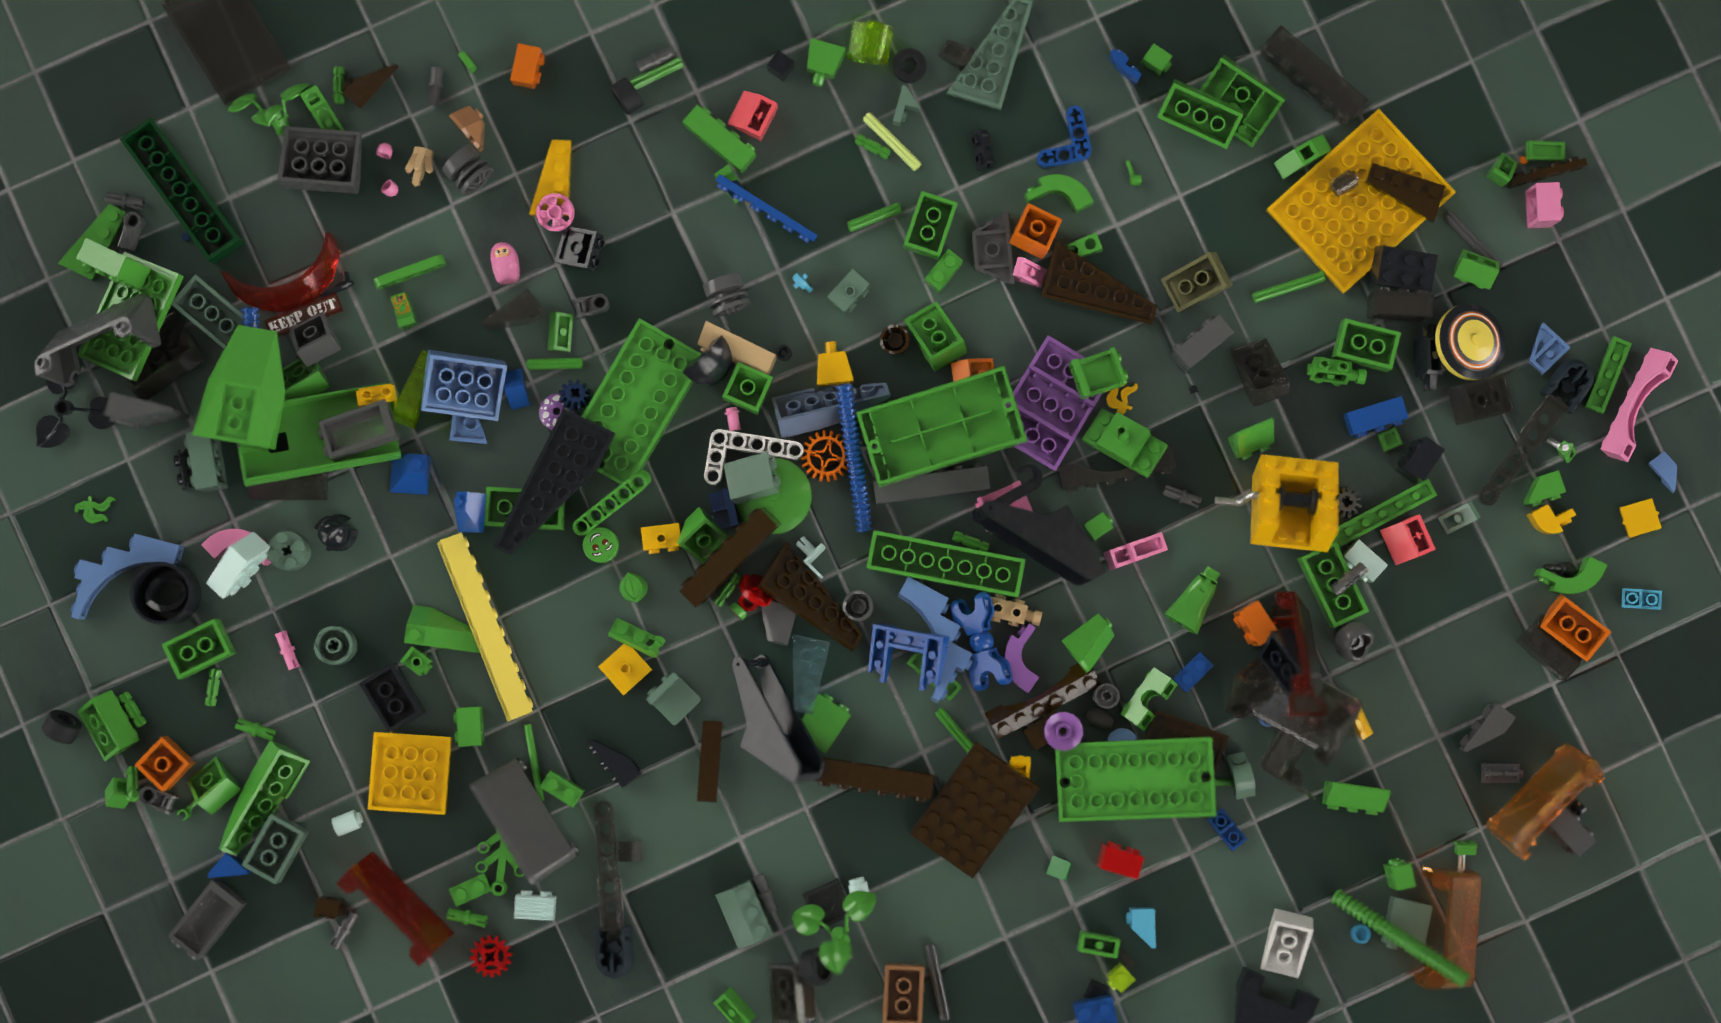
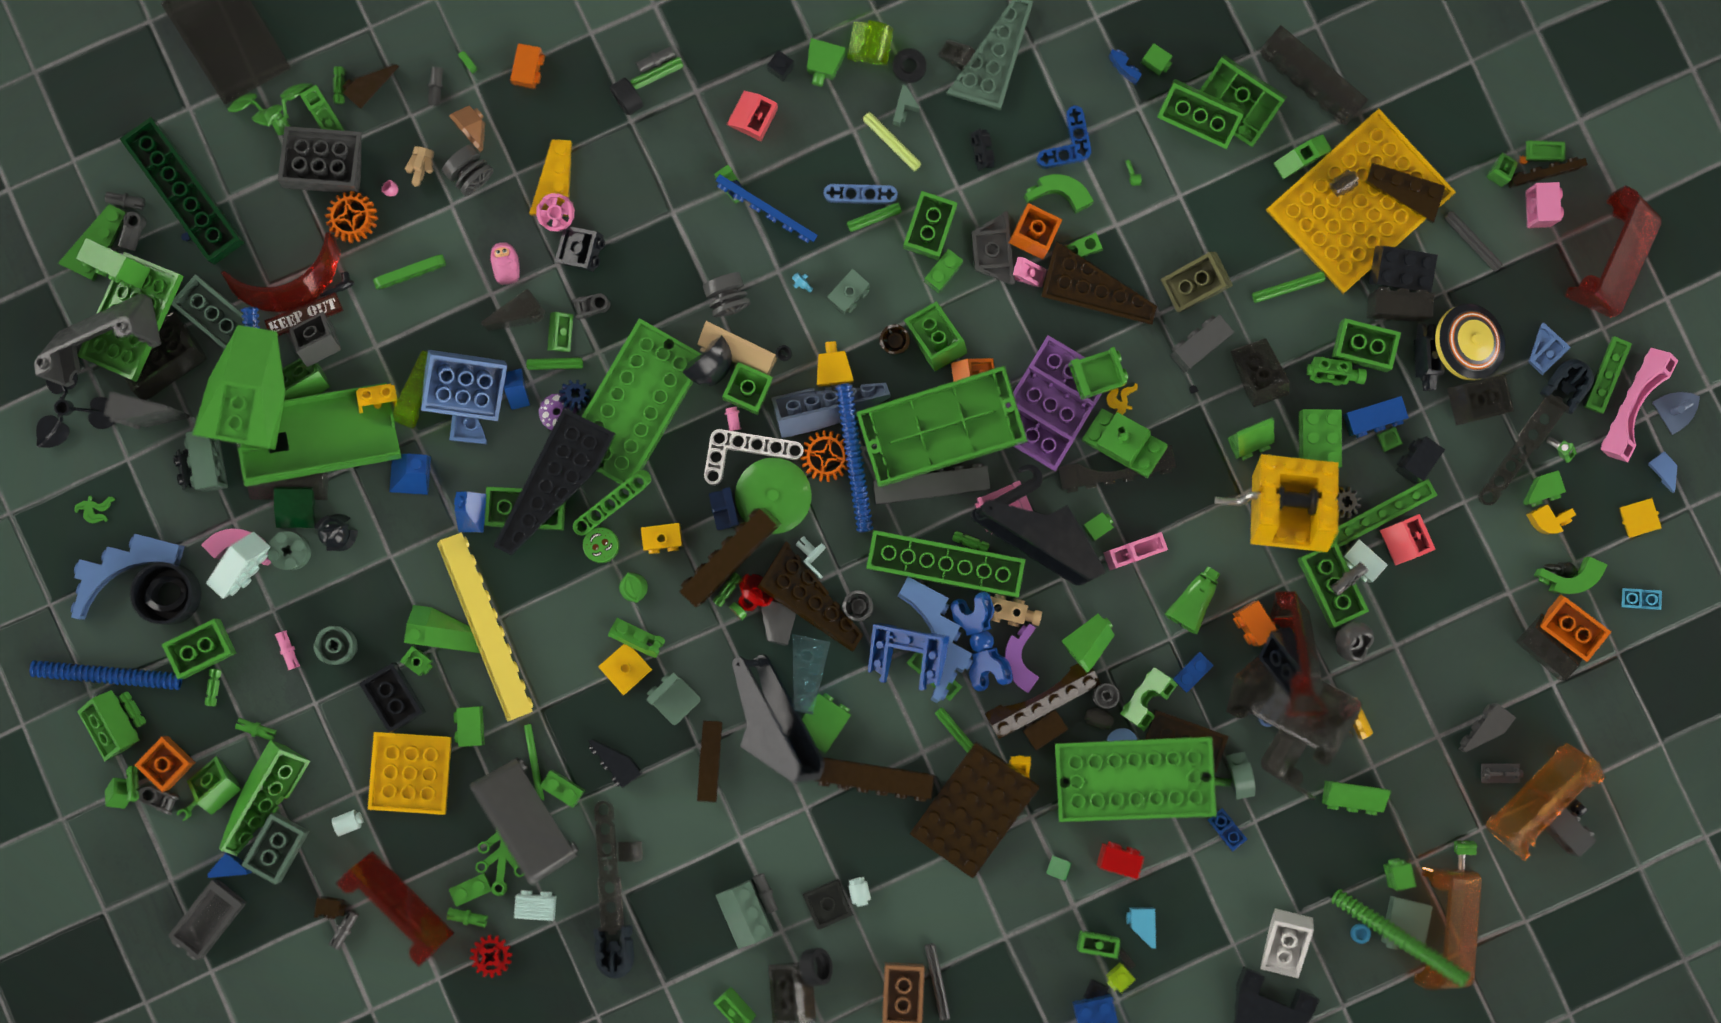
black tyre [42,710,82,744] -> none
piece [318,399,400,462] -> none
bright pink hinge [376,143,393,159] -> none
bright green leg [390,291,419,330] -> none
bright green slope [677,507,729,564] -> none
bright green brick [682,105,756,174] -> none
sand green brick [723,451,781,505] -> none
bright green plant [792,891,876,974] -> none
bright green axle [855,134,891,159] -> none
medium lavender dish [1044,712,1083,751] -> none
dark grey axle [1163,485,1202,508] -> none
sand green slope [1438,501,1480,534] -> none
bright green brick [1454,249,1500,290] -> none
none -> blue piece [29,660,182,690]
none -> dark green slope [274,487,316,528]
none -> orange gear [325,191,378,243]
none -> medium blue beam [824,184,898,204]
none -> bright green brick [1299,409,1342,469]
none -> clear red windscreen [1564,185,1662,317]
none -> sand blue shield [1652,392,1700,435]

